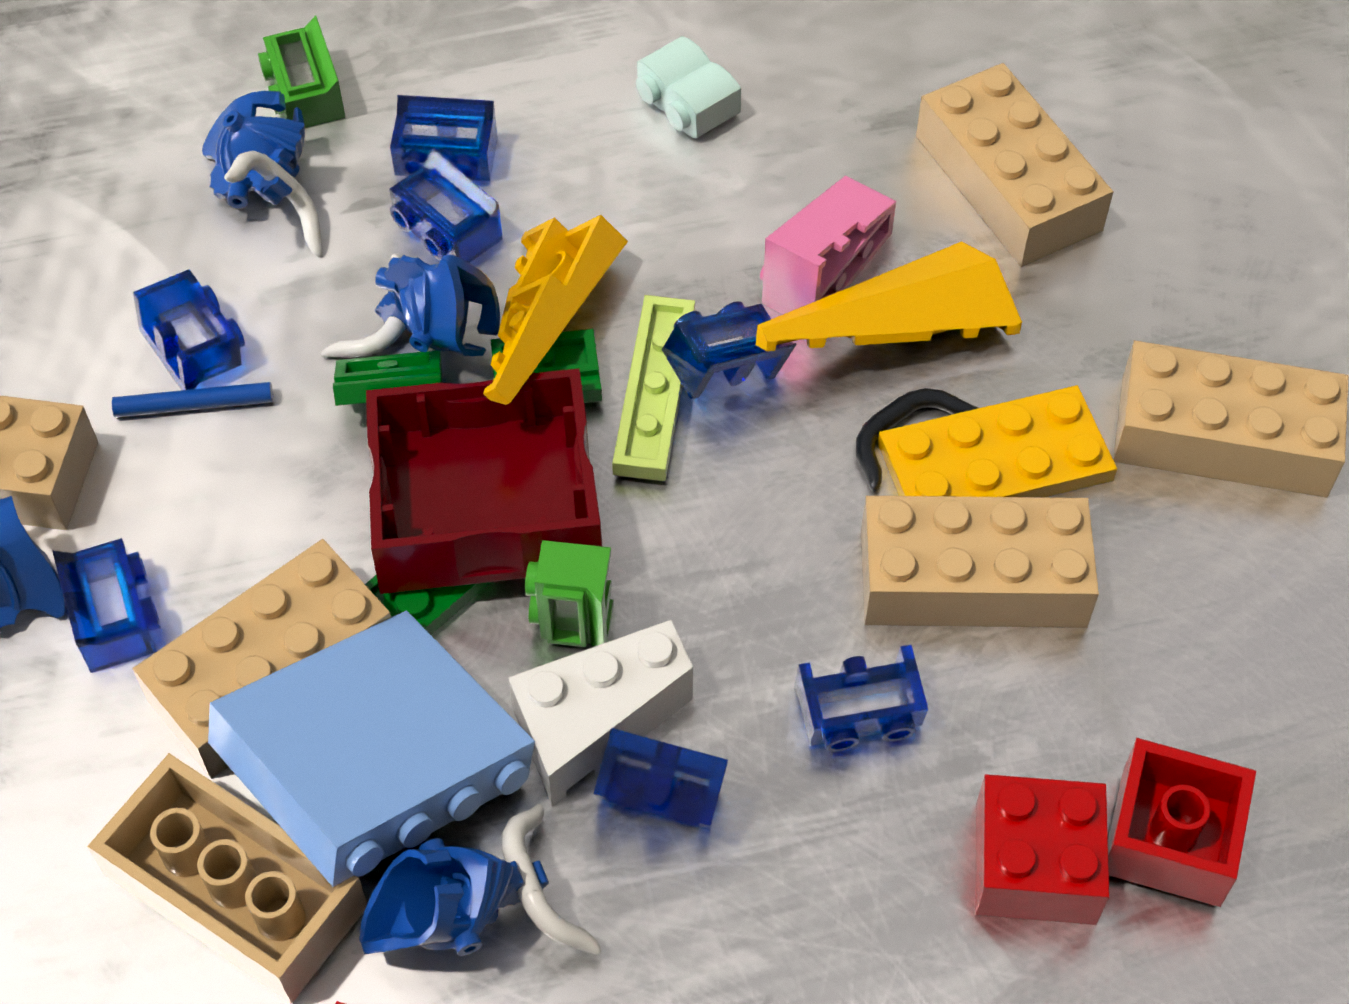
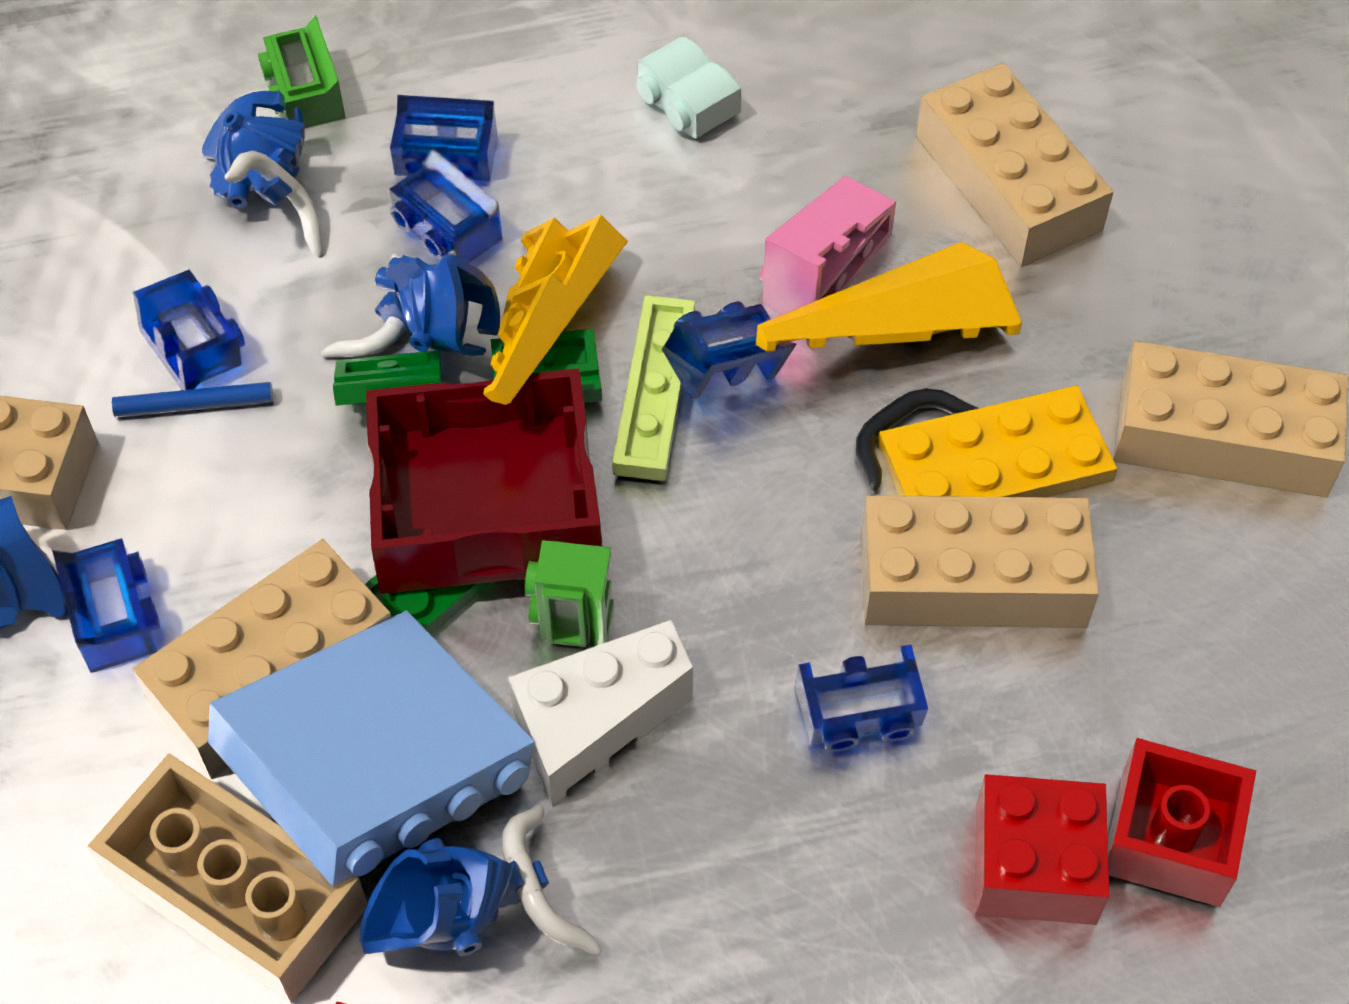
clear blue window [593,728,728,830] -> none

